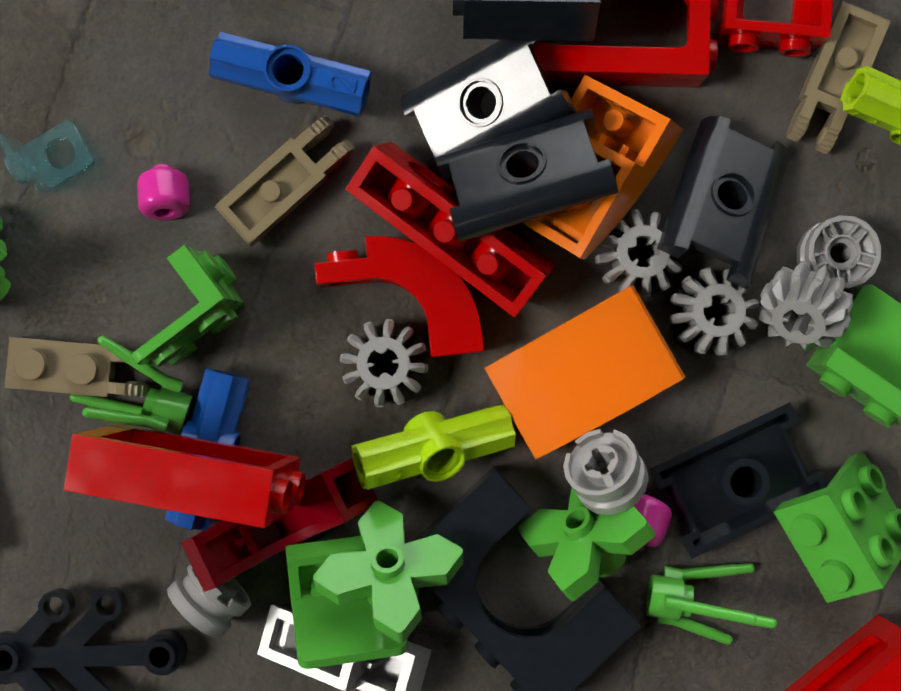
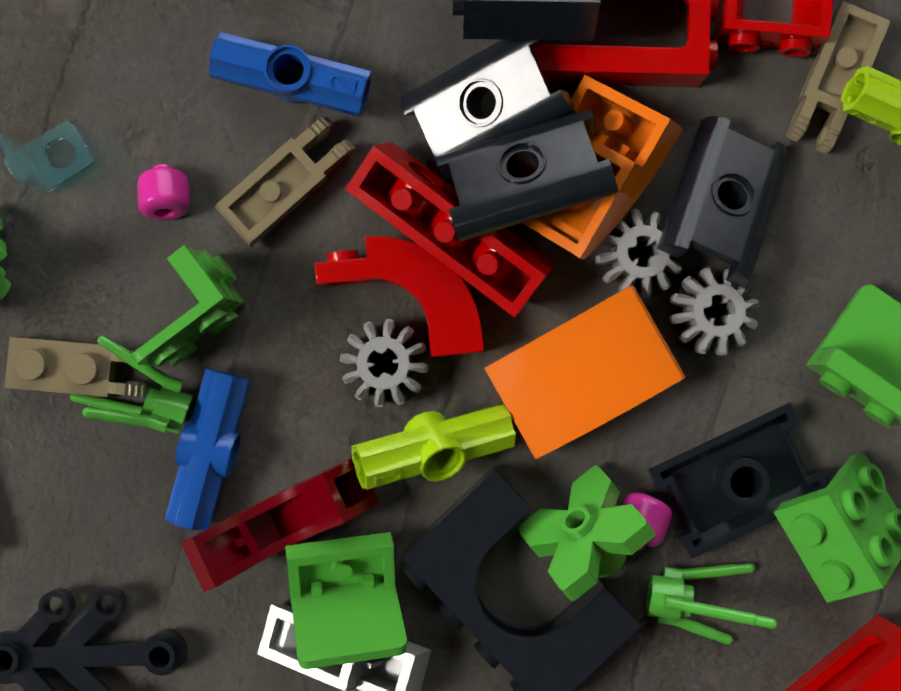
red piece [64,424,306,528] -> none
light grey wheel [167,564,251,638] -> none
bright green plant [313,501,463,643] -> none
light grey wheel [563,429,649,515] -> none
light grey gear [758,261,853,354] -> none
light grey wheel [796,215,881,289] -> none

